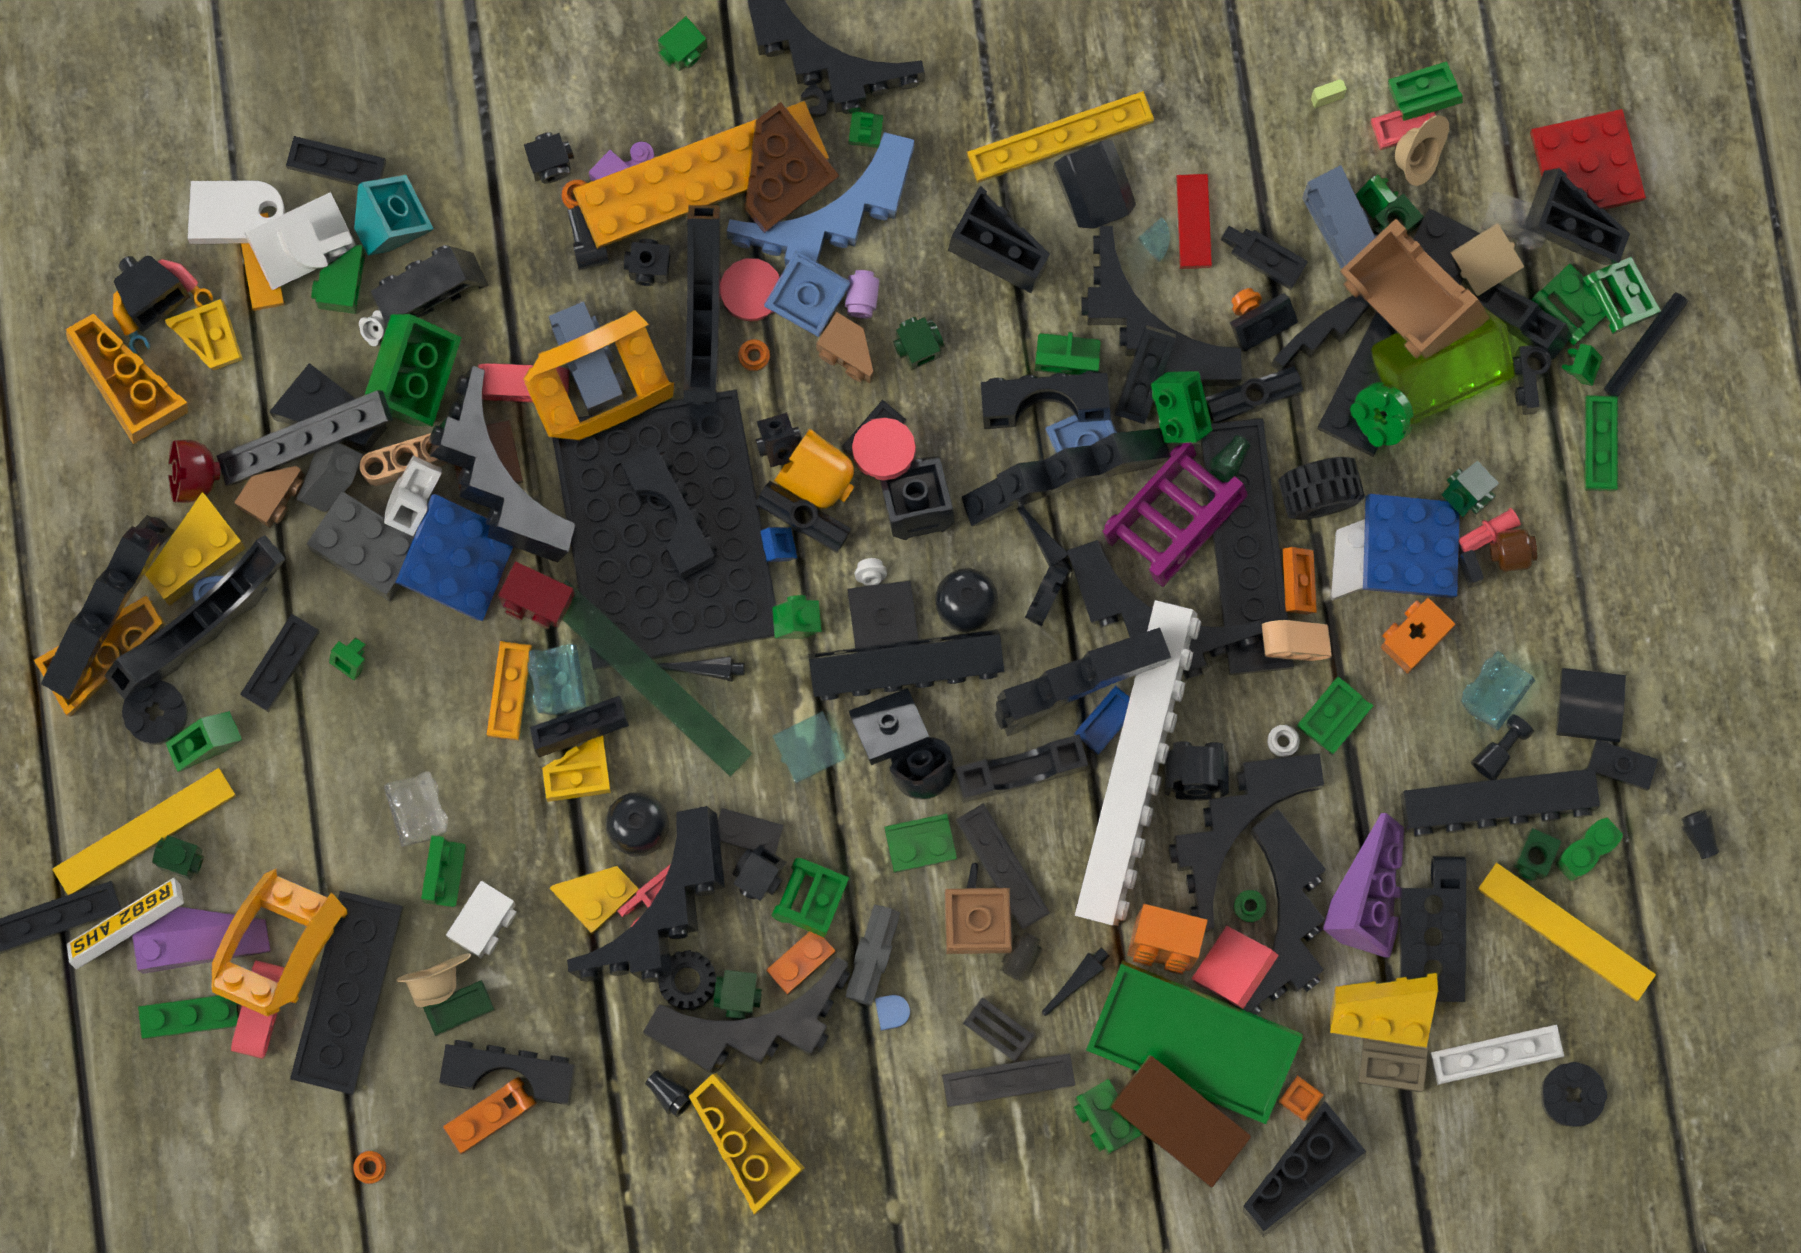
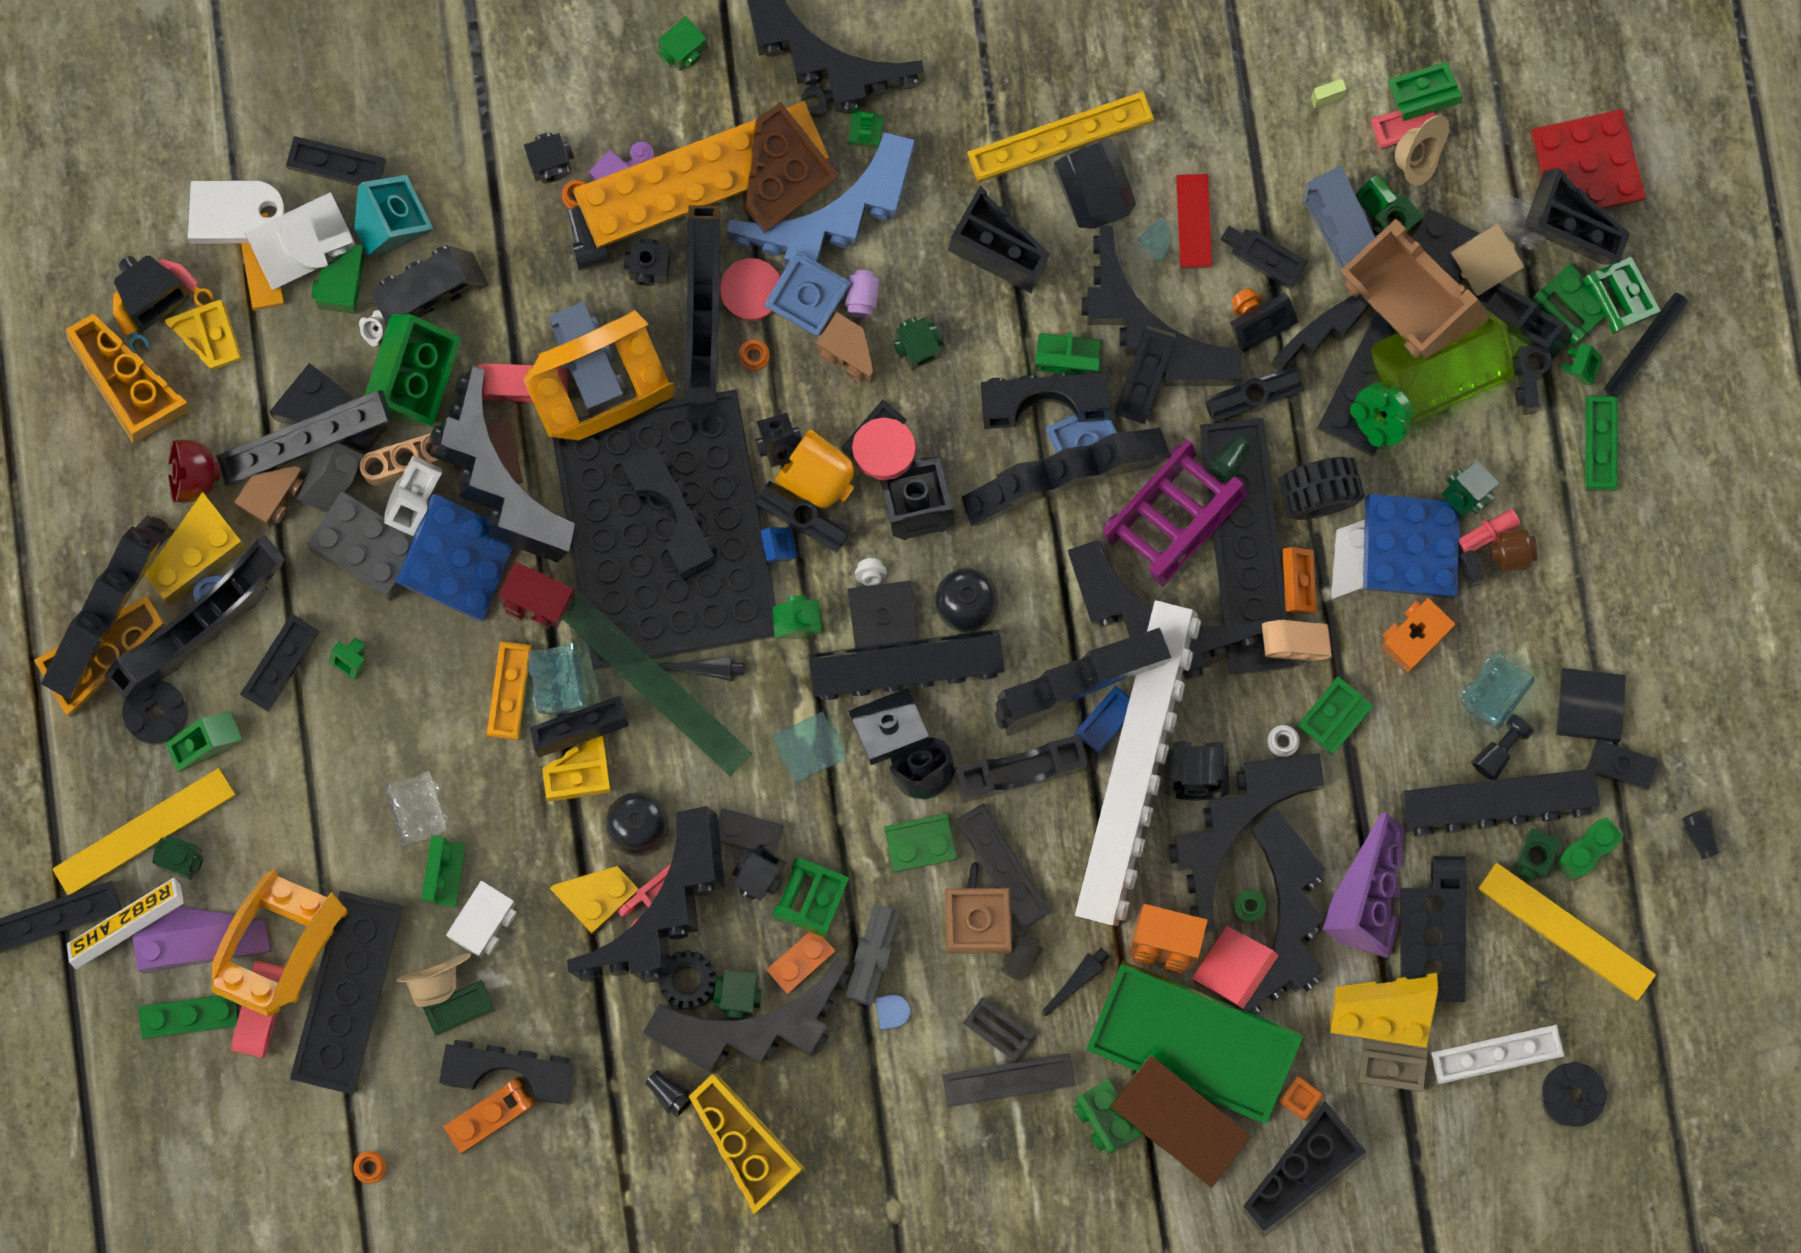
black piece [1016,506,1073,576] -> none
black plate [1025,562,1069,627] -> none
green brick [1151,371,1213,443] -> none

